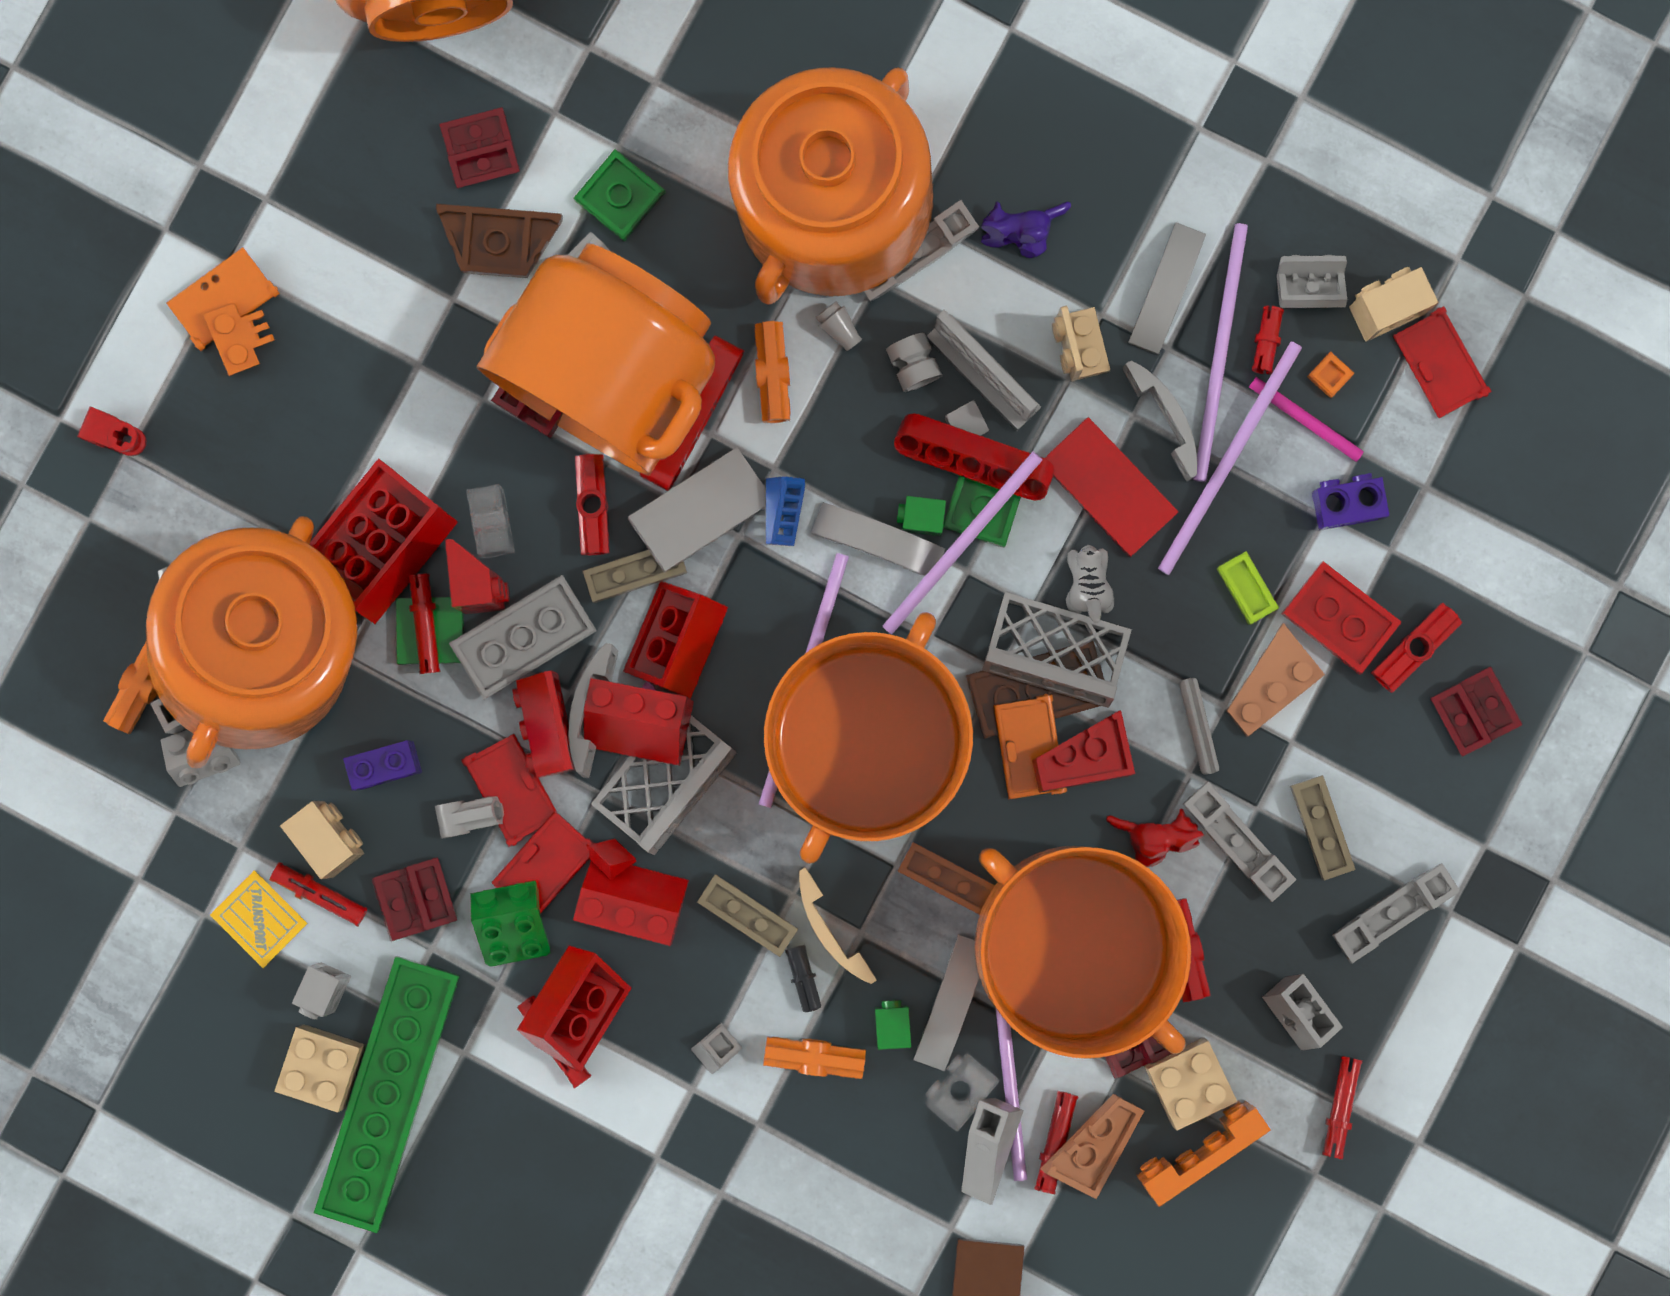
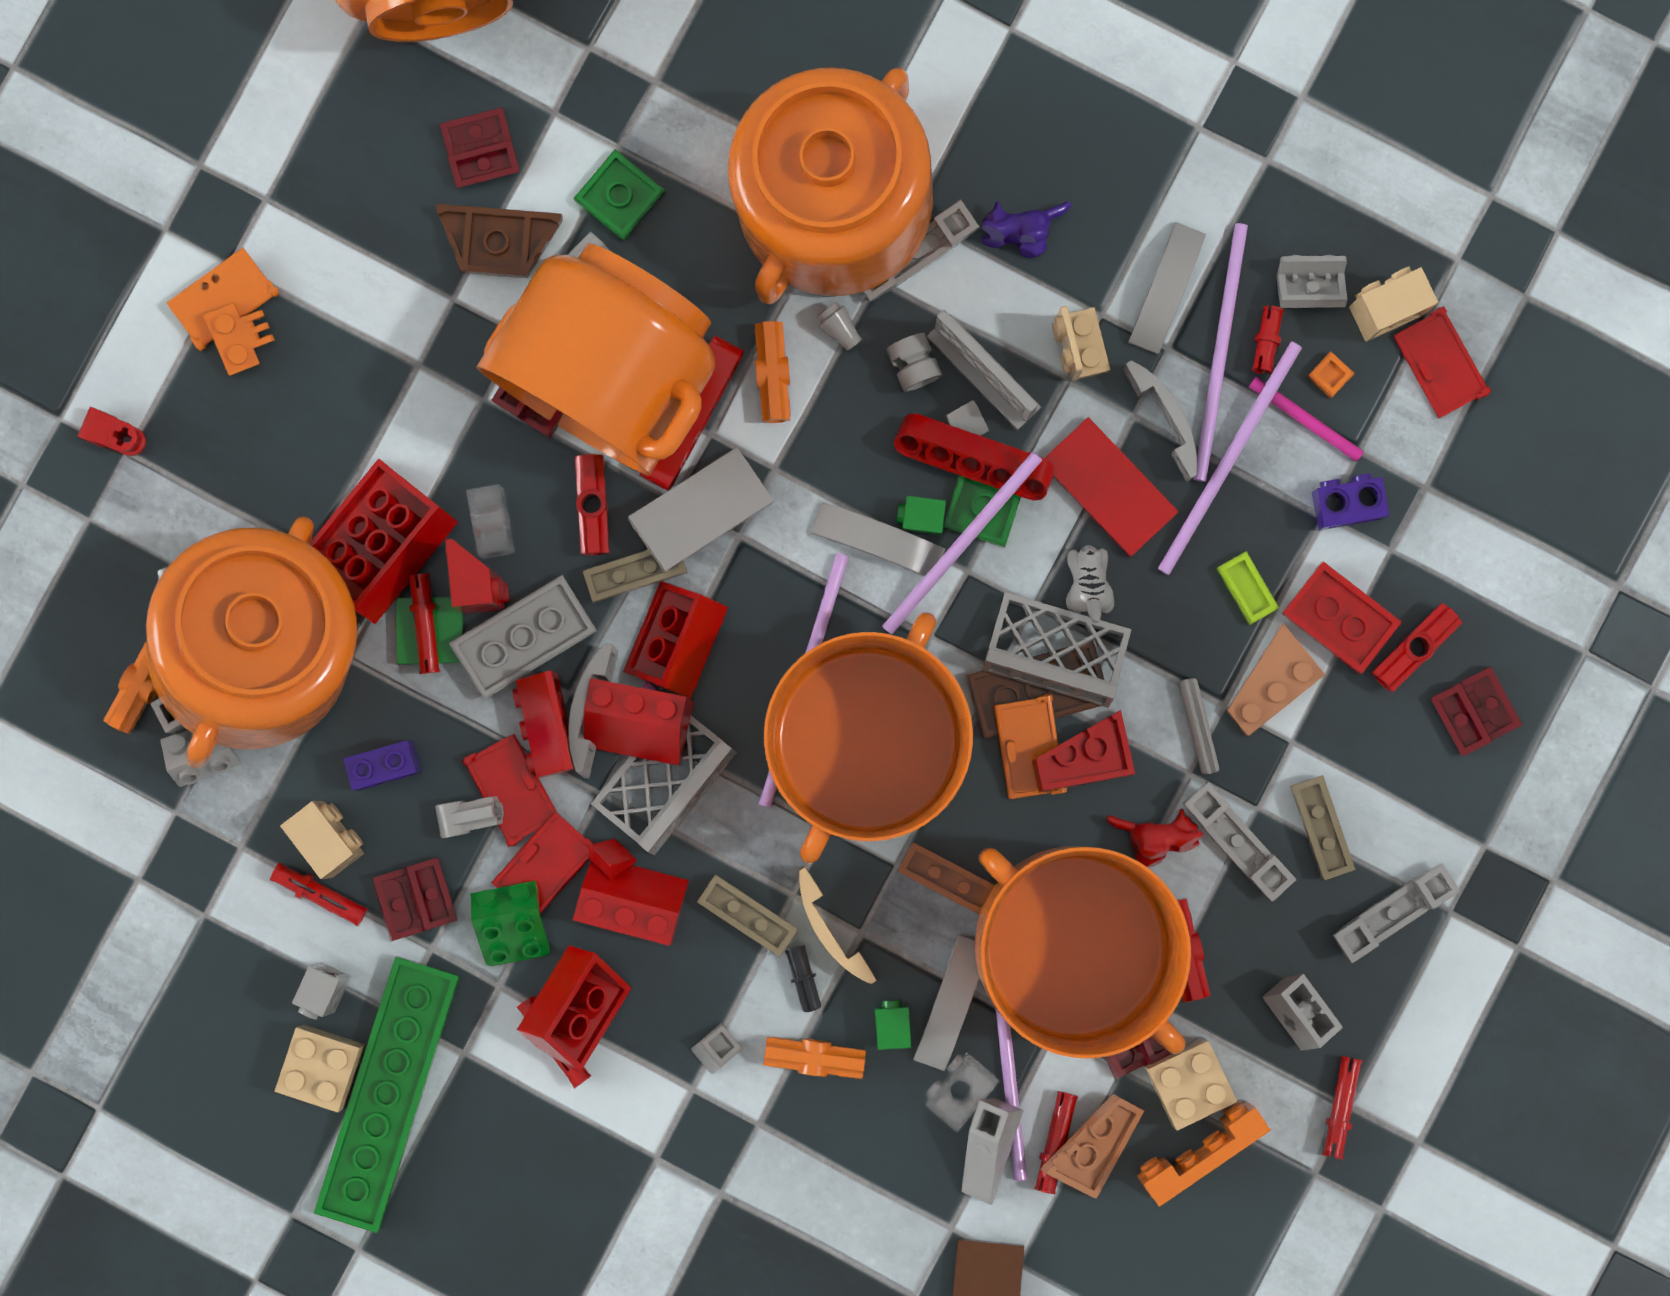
yellow sticker [210,870,308,968] -> none
blue slope [766,477,805,546] -> none

